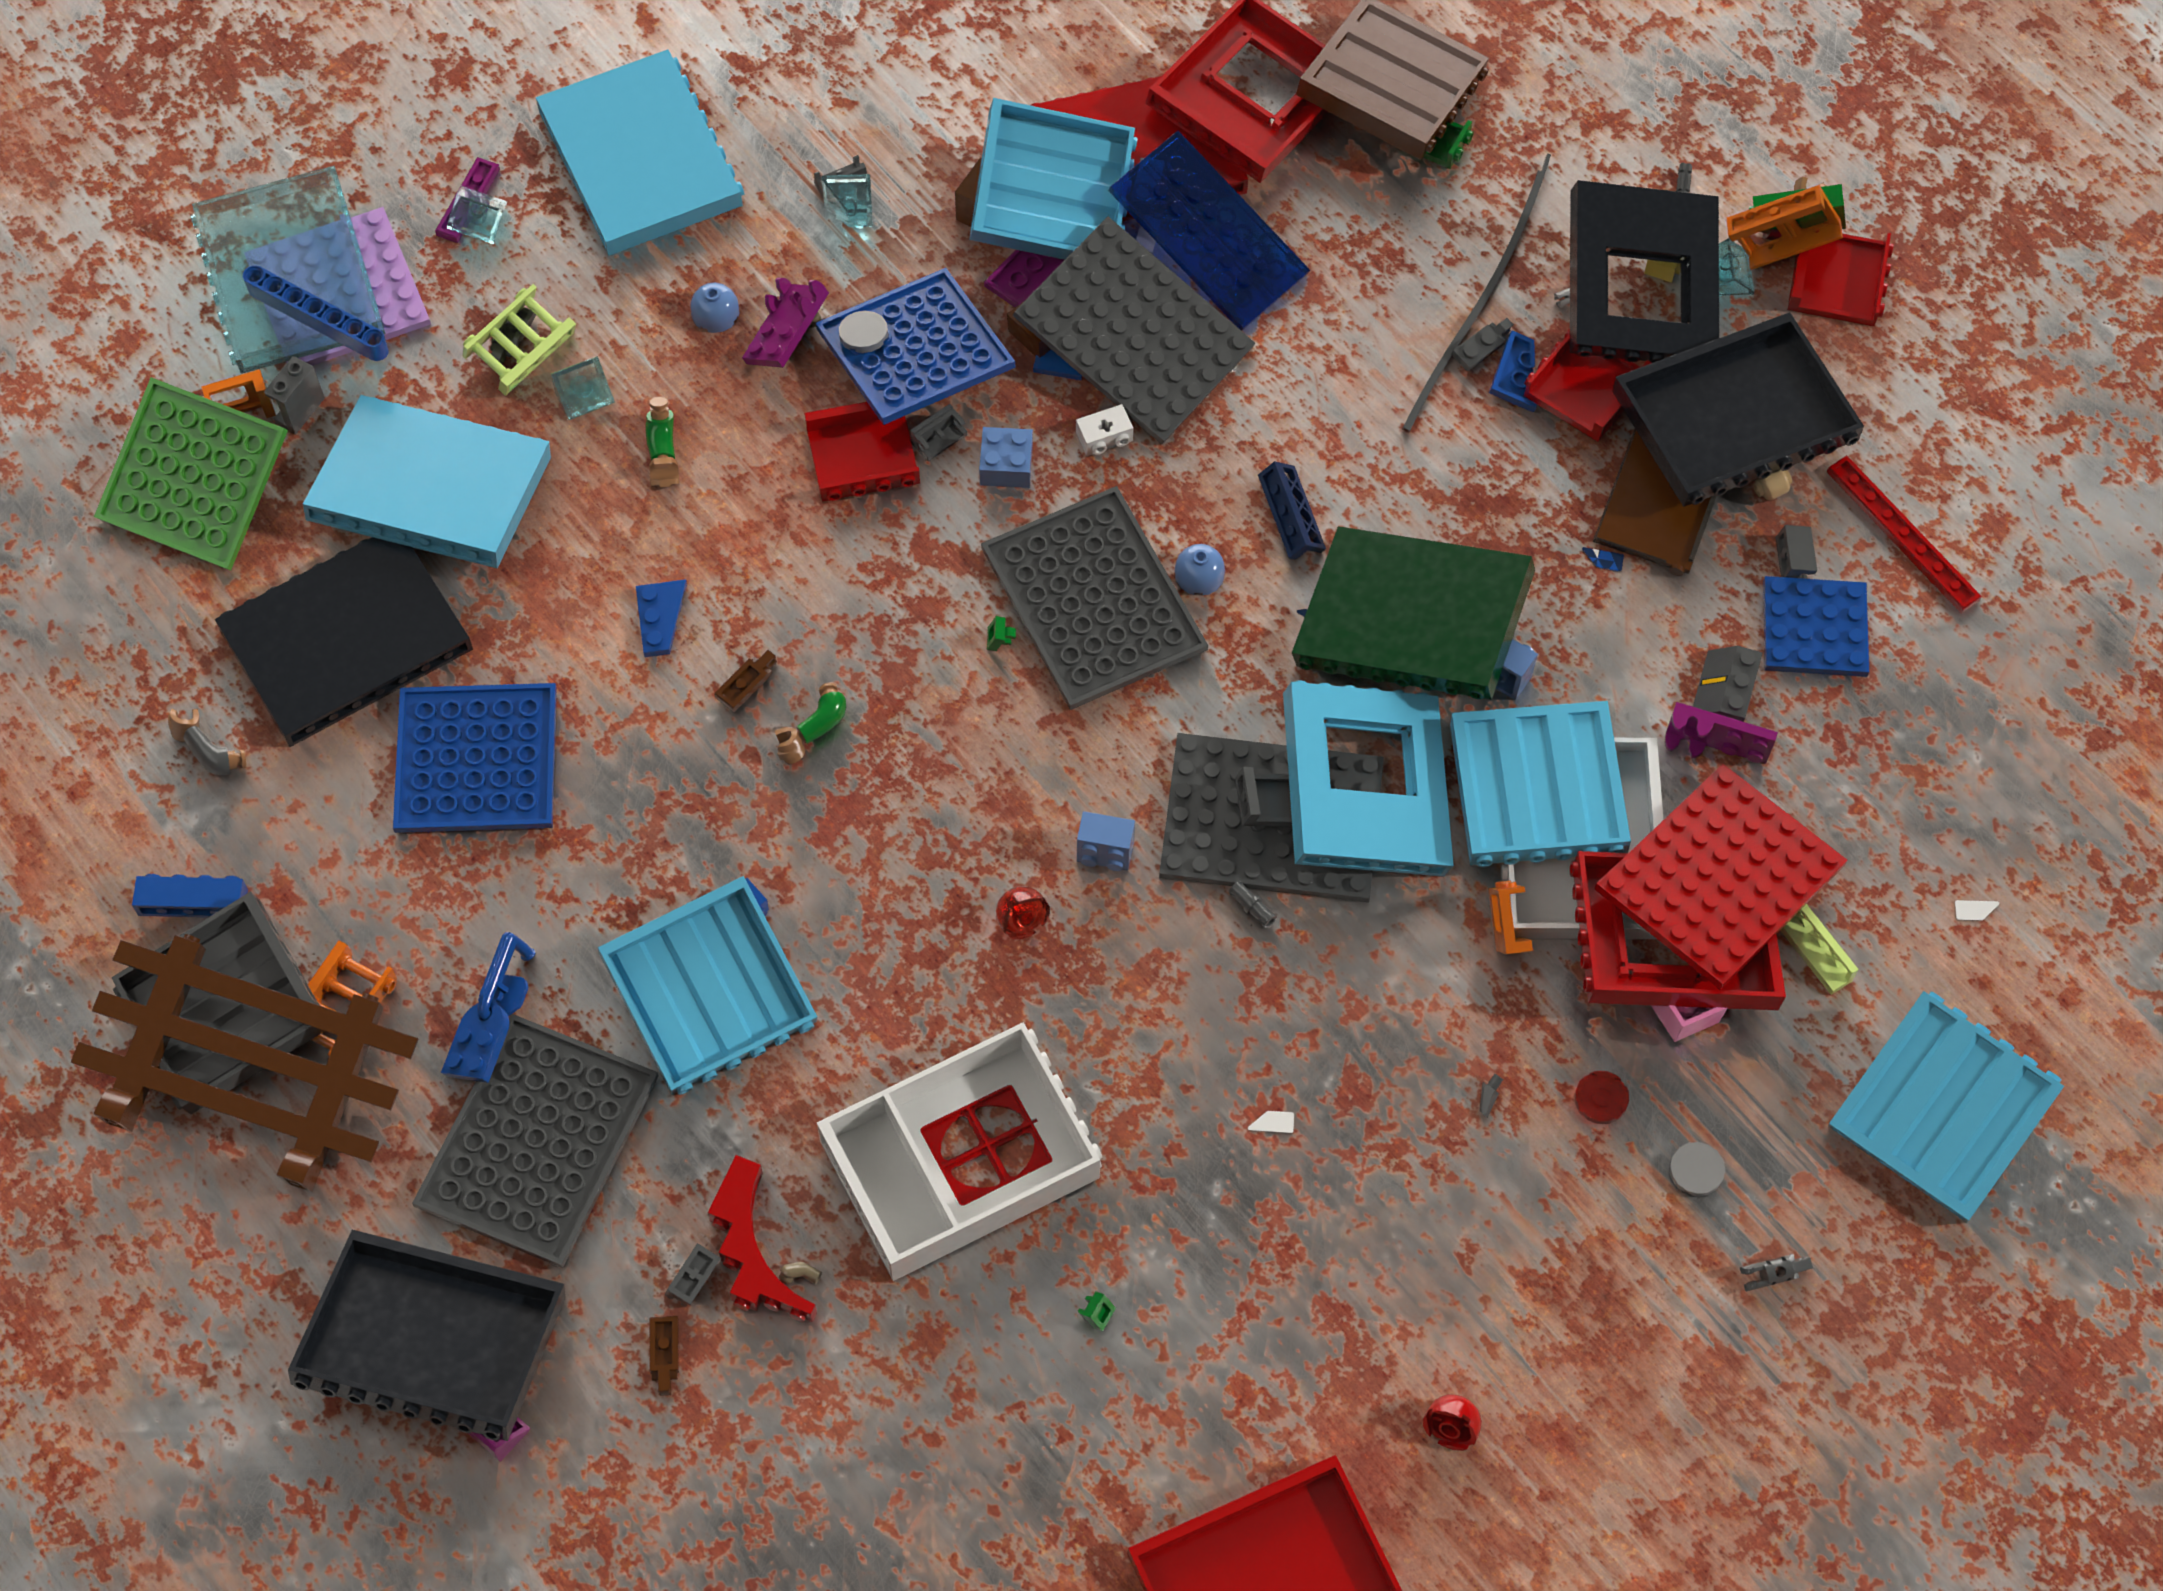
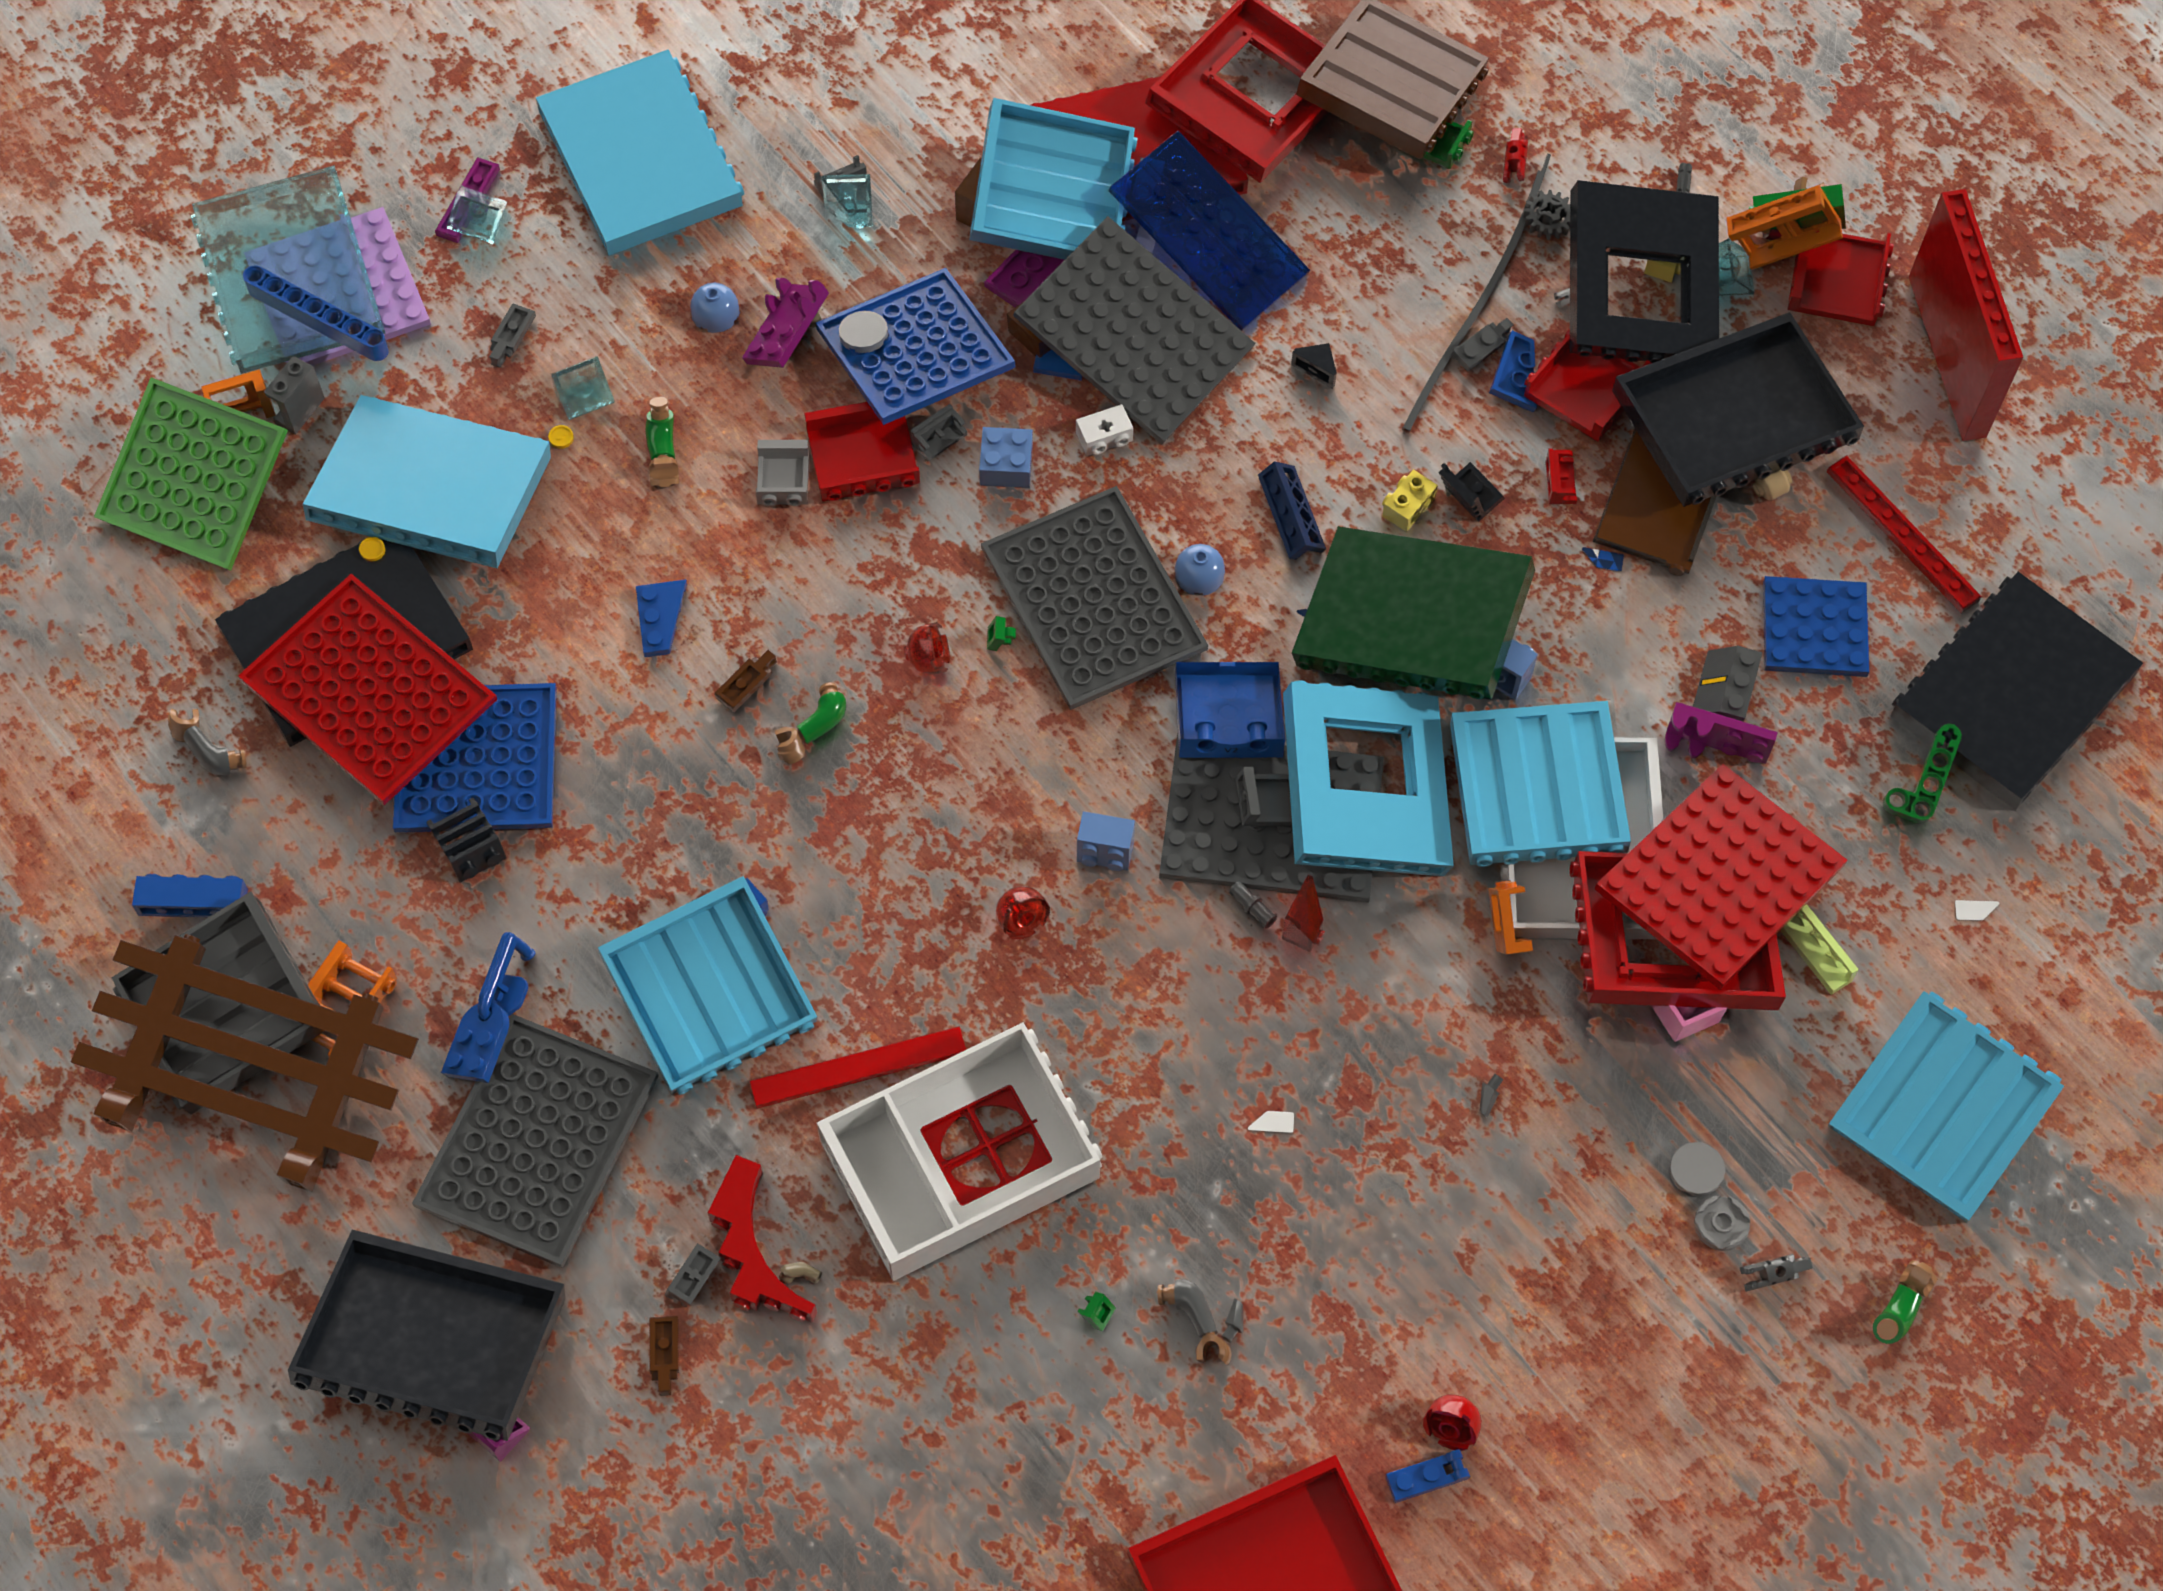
yellowish green fence [462,284,576,396] -> none
clear red tile [1574,1071,1629,1124] -> none
dark grey hinge [1775,525,1817,579] -> none
none -> red plate [238,574,497,806]
none -> yellow piece [359,537,385,562]
none -> black plate [426,798,507,883]
none -> yellow piece [548,425,574,449]
none -> red tile [750,1026,966,1109]
none -> light grey panel [756,440,809,506]
none -> clear red cylinder [904,622,950,674]
none -> piece [1157,1279,1232,1365]
none -> blue piece [1175,662,1285,758]
none -> dark grey bar [1221,1298,1244,1343]
none -> clear red slope [1282,875,1325,952]
none -> black slope [1291,343,1337,389]
none -> light yellow brick [1382,469,1438,532]
none -> blue plate [1385,1449,1470,1503]
none -> black plate [1438,462,1505,522]
none -> red hinge [1503,128,1528,183]
none -> dark grey gear [1522,190,1570,240]
none -> red hinge [1545,448,1577,504]
none -> light grey tile [1694,1196,1750,1251]
none -> piece [1873,1260,1938,1344]
none -> green beam [1883,724,1962,823]
none -> black panel [1890,571,2143,811]
none -> red panel [1909,189,2023,441]

